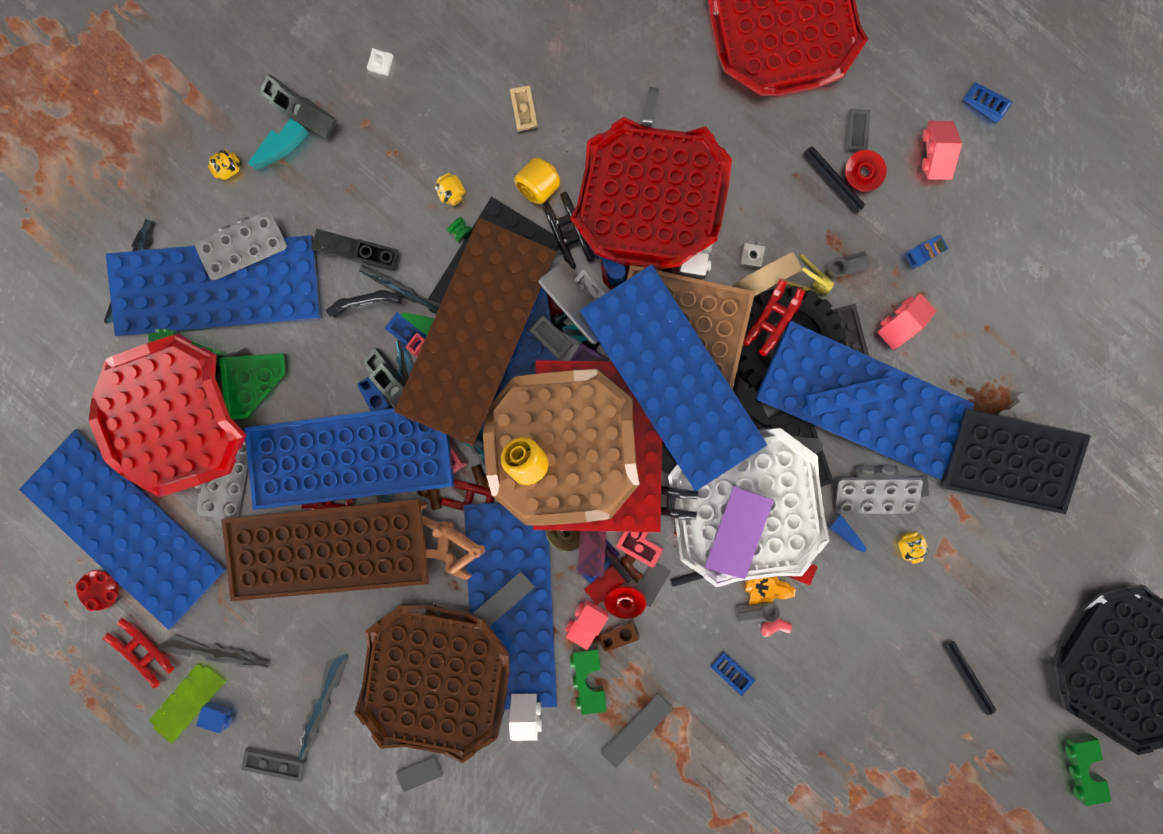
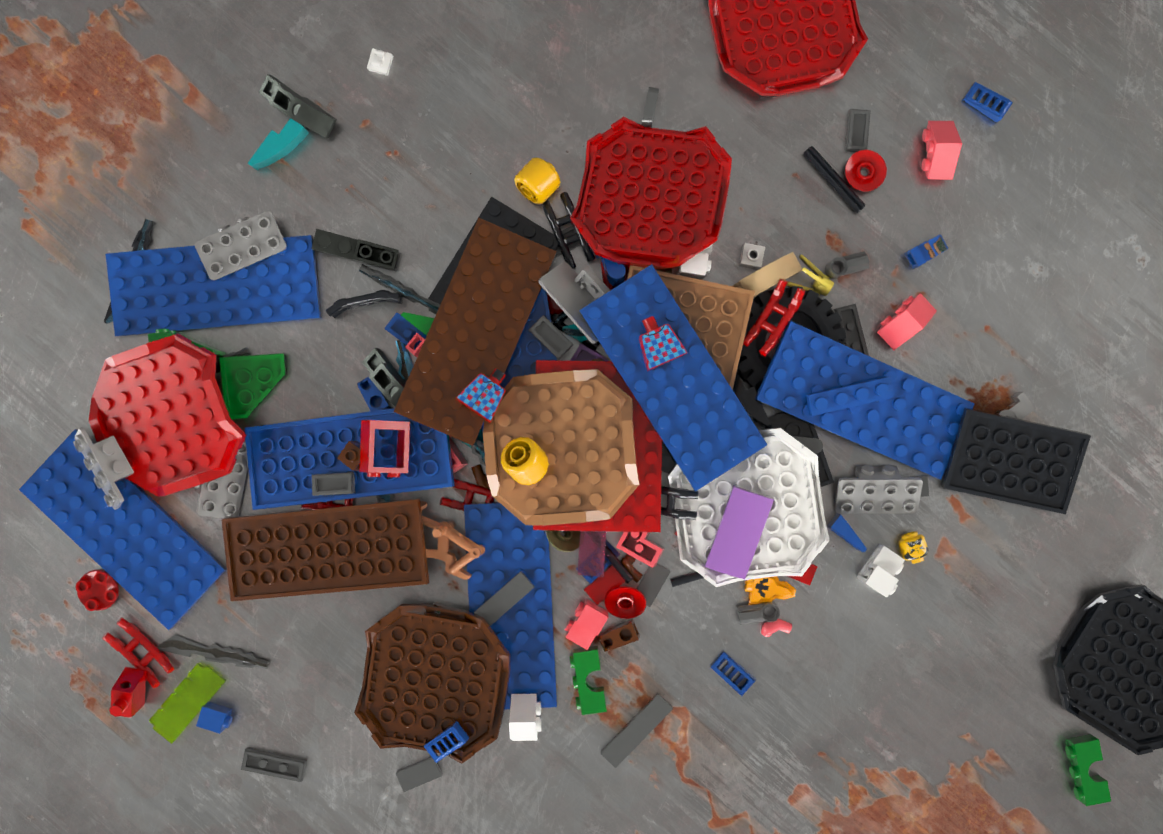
yellow head [207,149,241,180] -> none
dark grey sword [296,654,348,760] -> none
reddish brown arm [417,489,442,510] -> none
yellow head [435,173,465,206] -> none
green wheel [447,217,473,243] -> none
tan plate [510,85,538,132] -> none
black axle [945,641,996,716] -> none
none -> light grey bracket [73,427,134,510]
none -> red torso [109,667,146,718]
none -> dark grey tile [311,472,355,496]
none -> reddish brown brick [337,441,361,471]
none -> window [360,420,410,477]
none -> blue slope [424,721,469,763]
none -> torso [456,368,506,423]
none -> torso [639,316,687,371]
none -> white brick [856,544,905,597]

